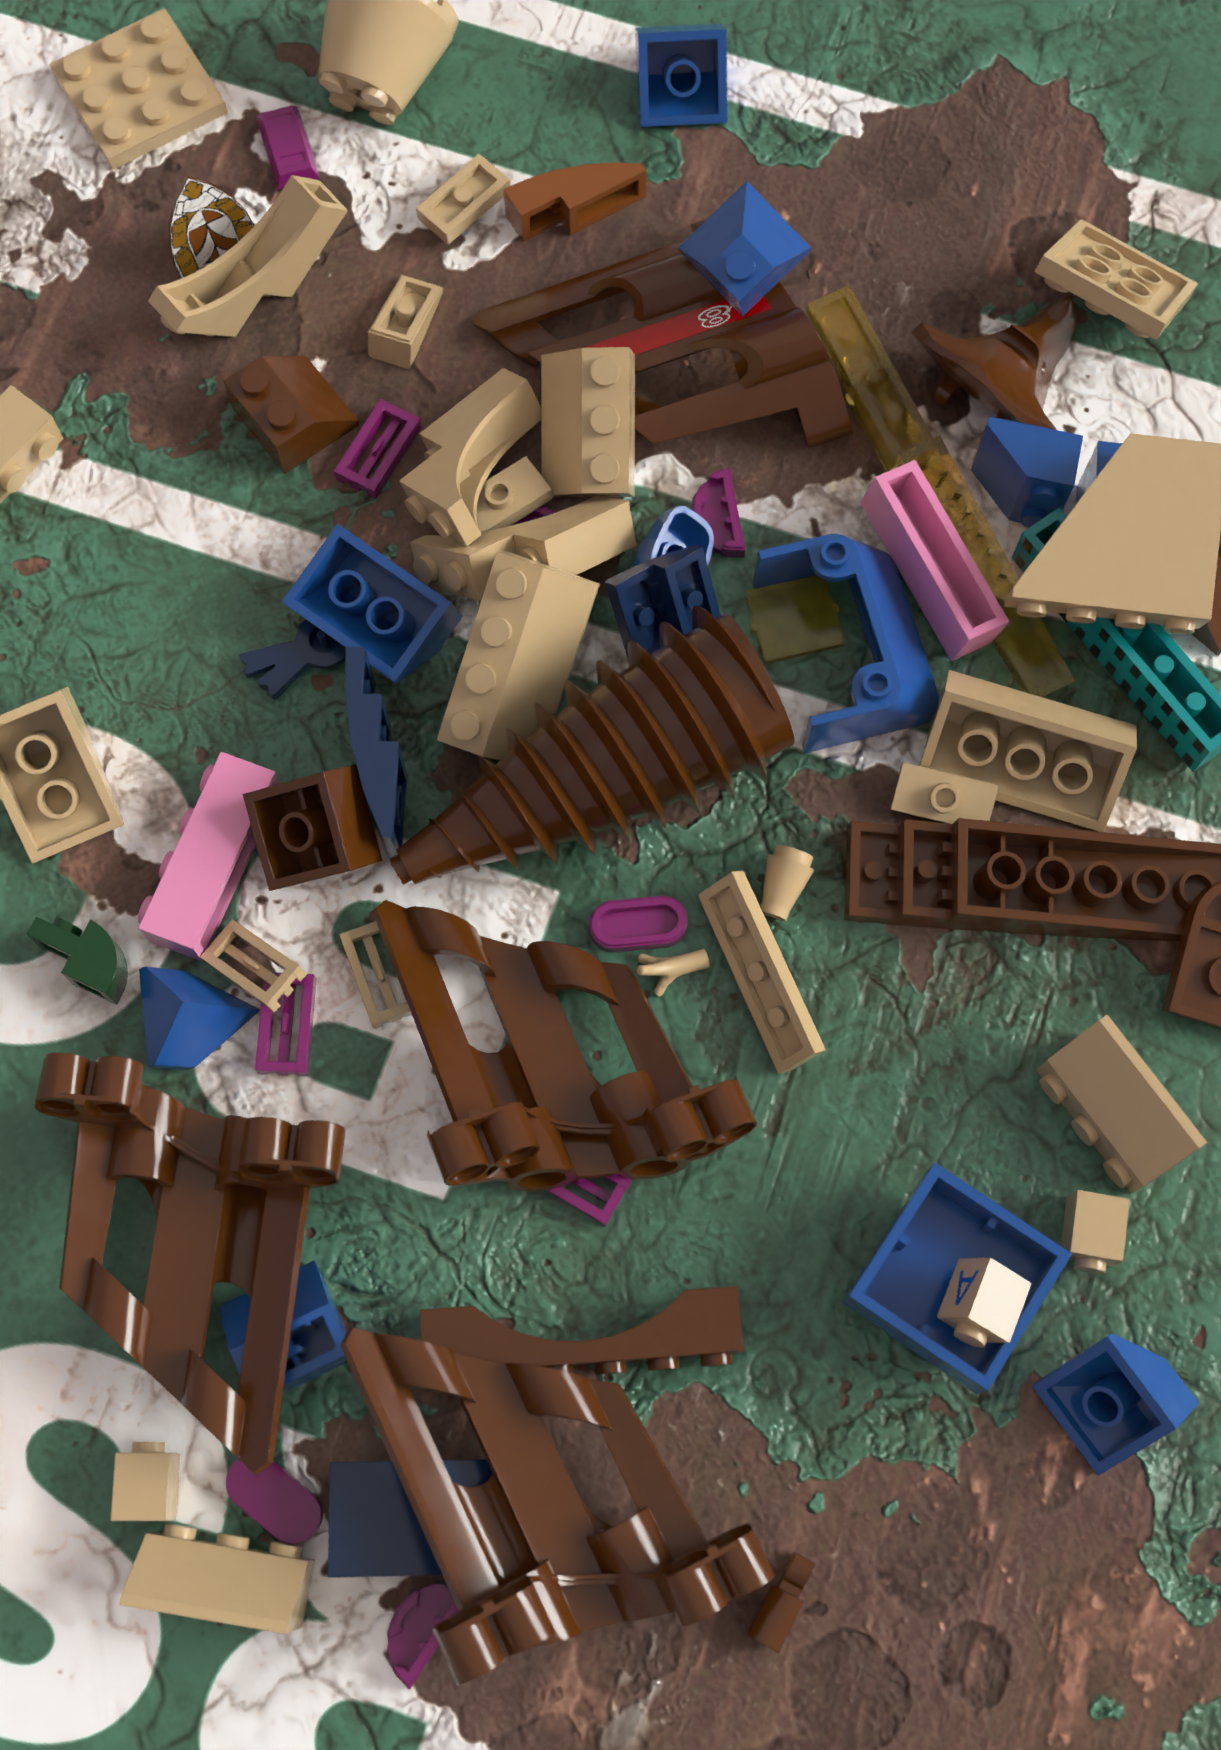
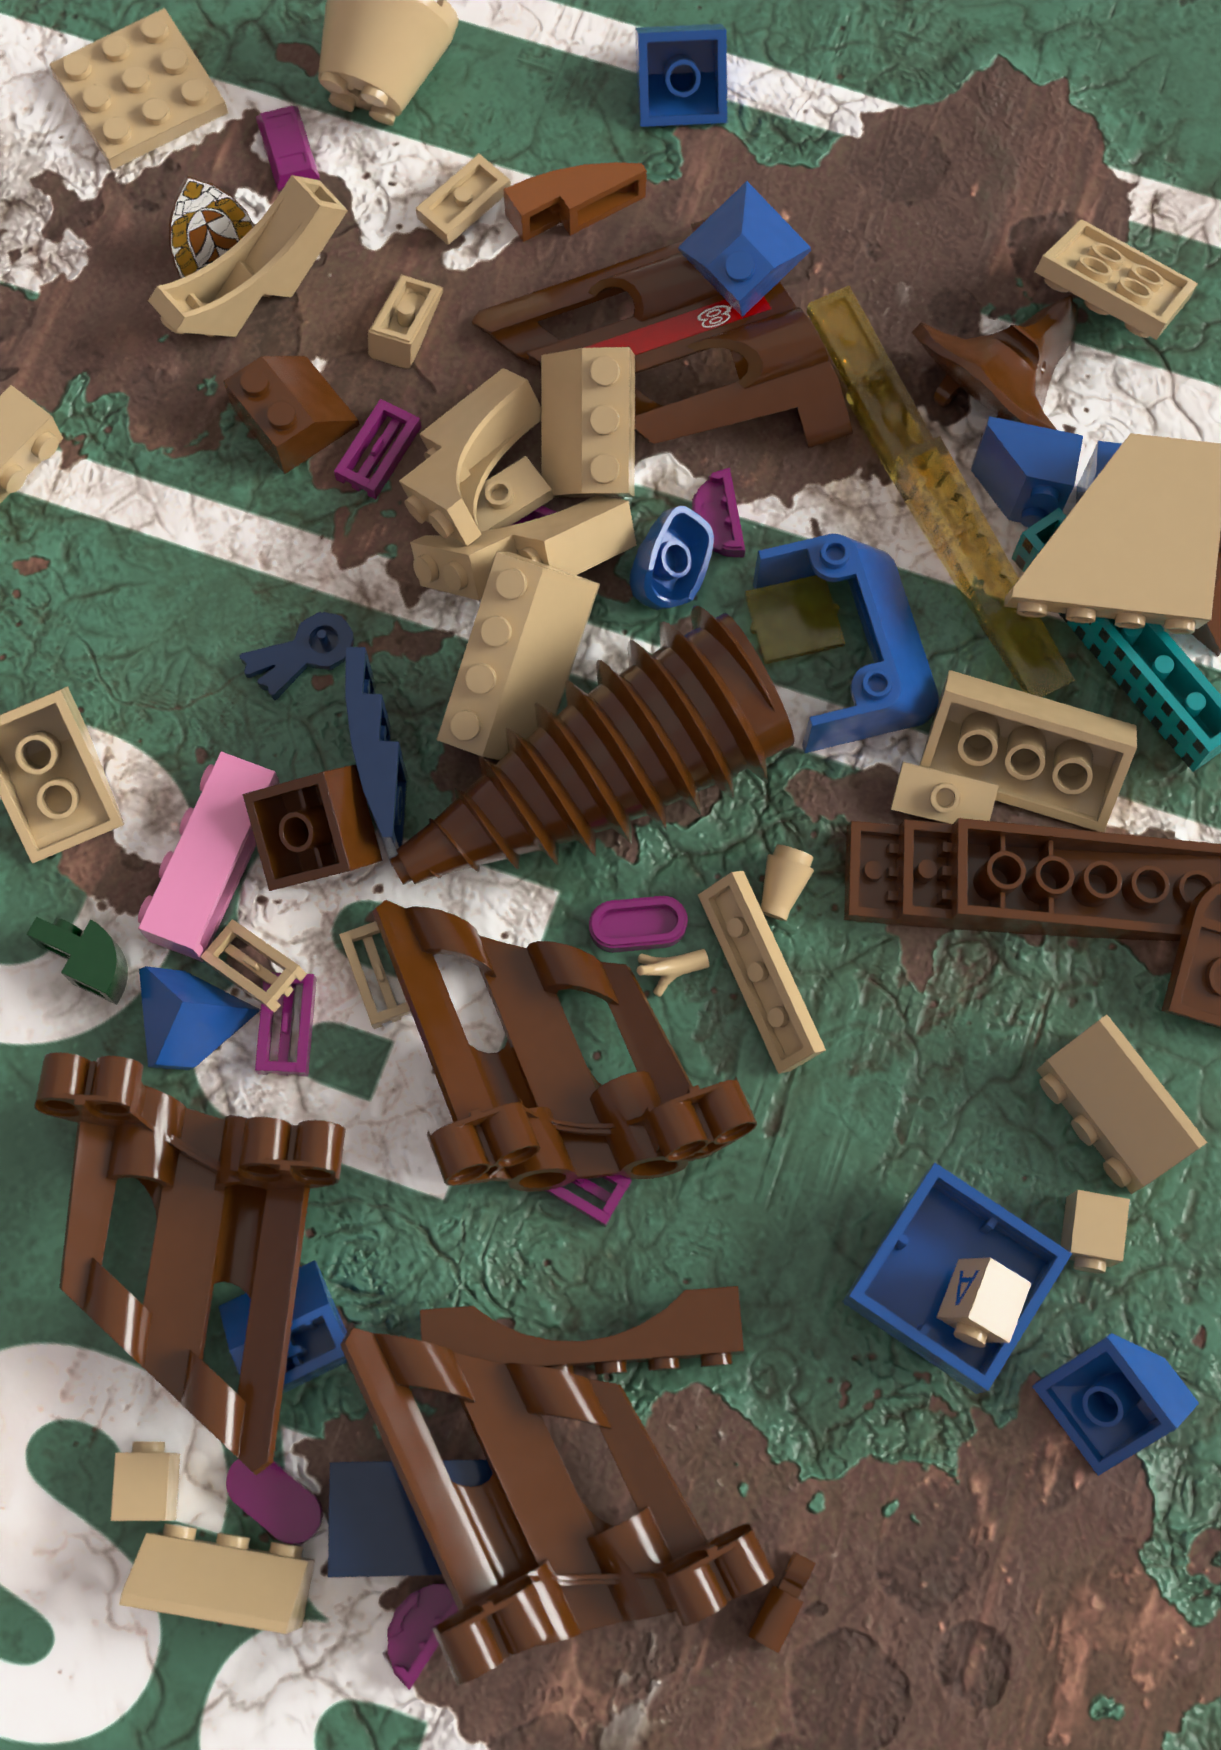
blue slope [282,524,463,683] -> none
dark blue slope [605,545,721,662] -> none
bright pink brick [860,460,1010,662] -> none

